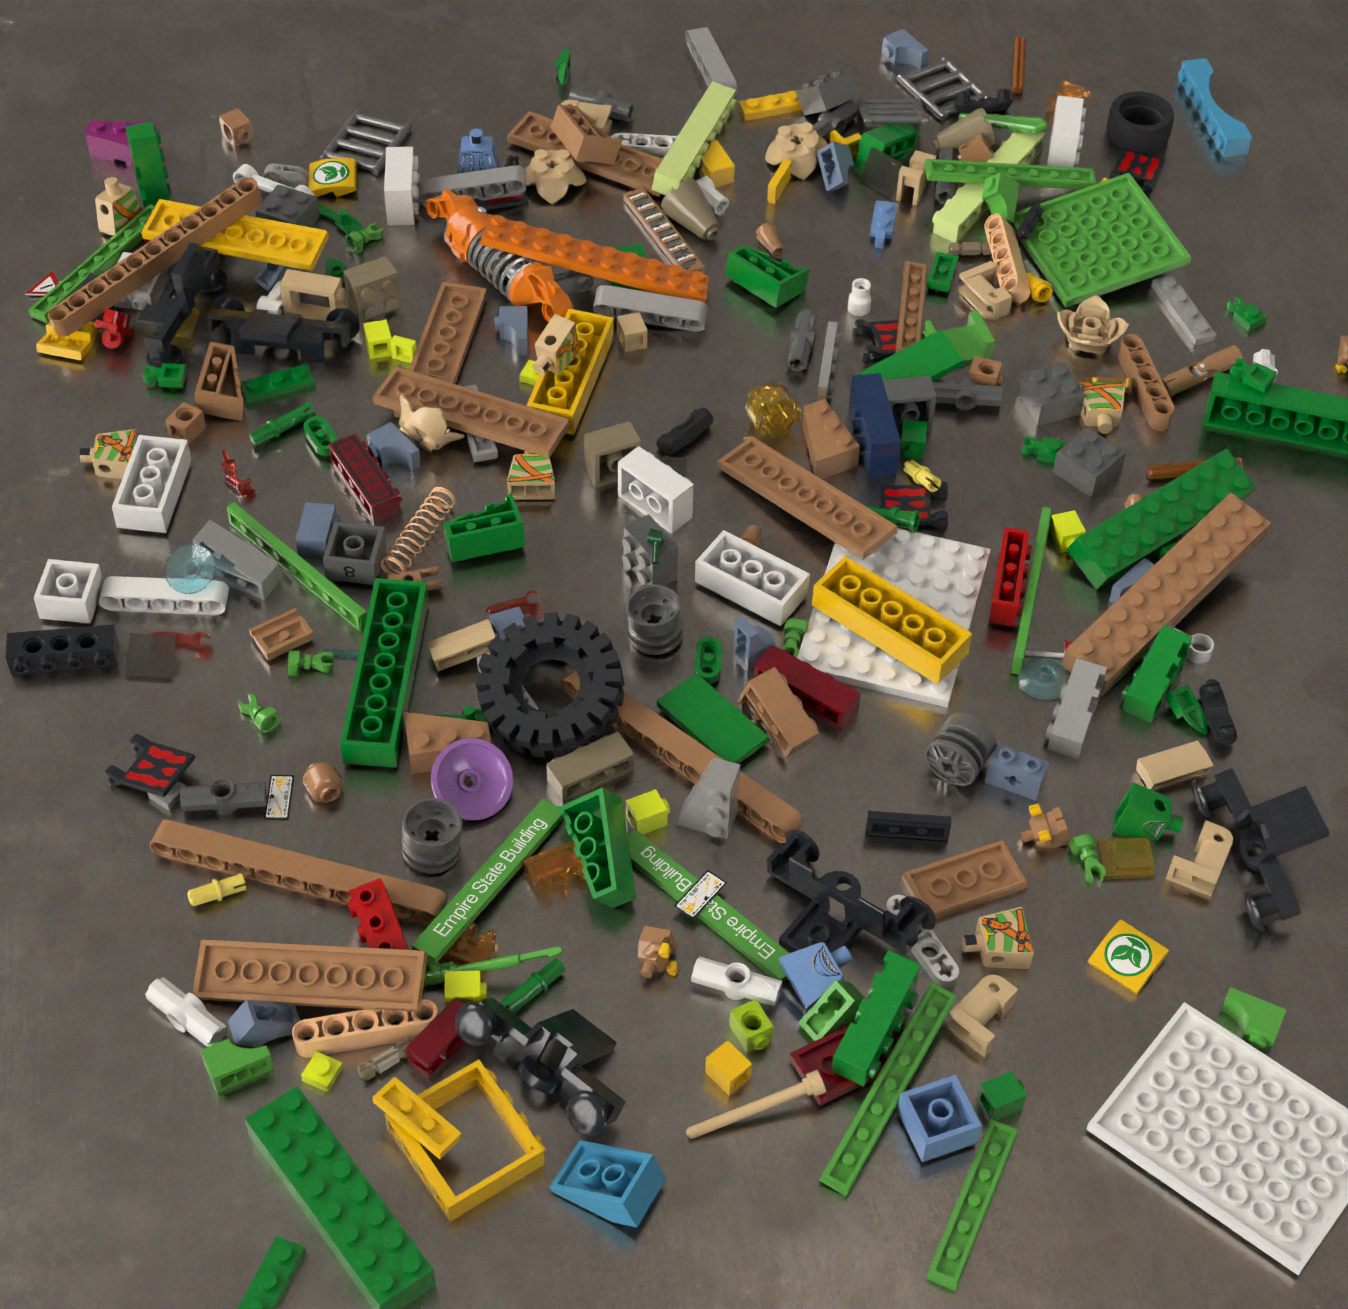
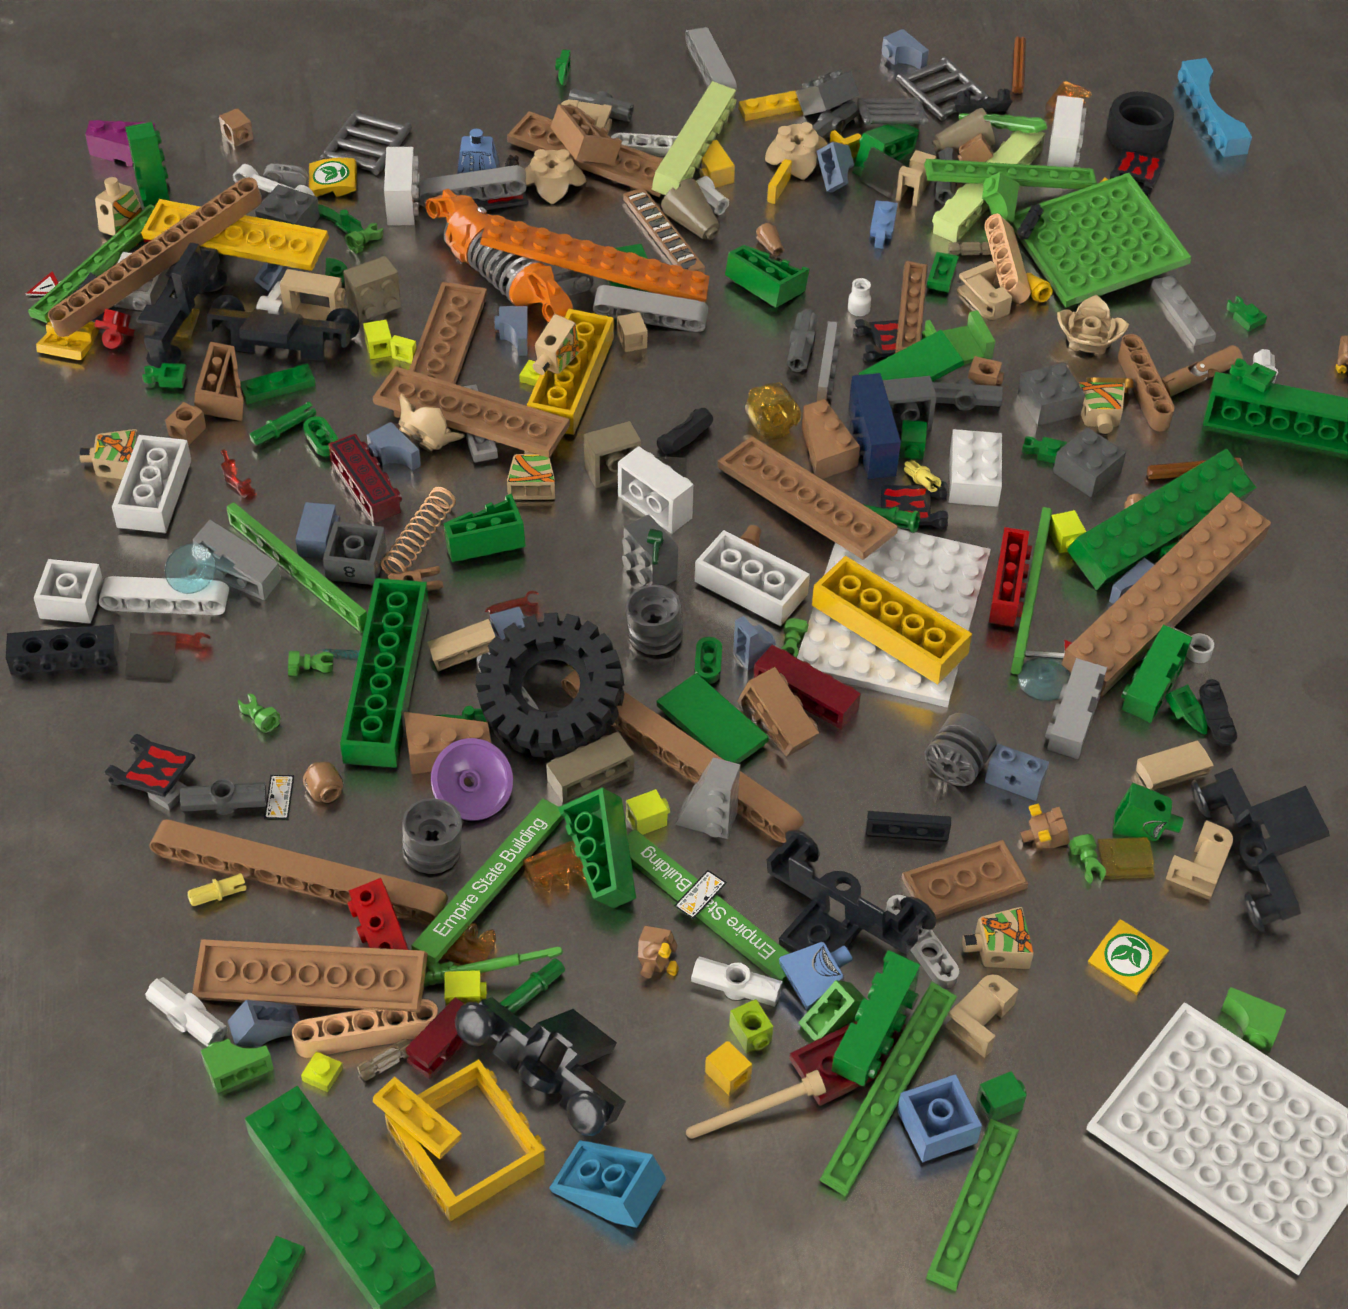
medium nougat plate [249,608,315,661] -> none
none -> white brick [949,429,1002,507]

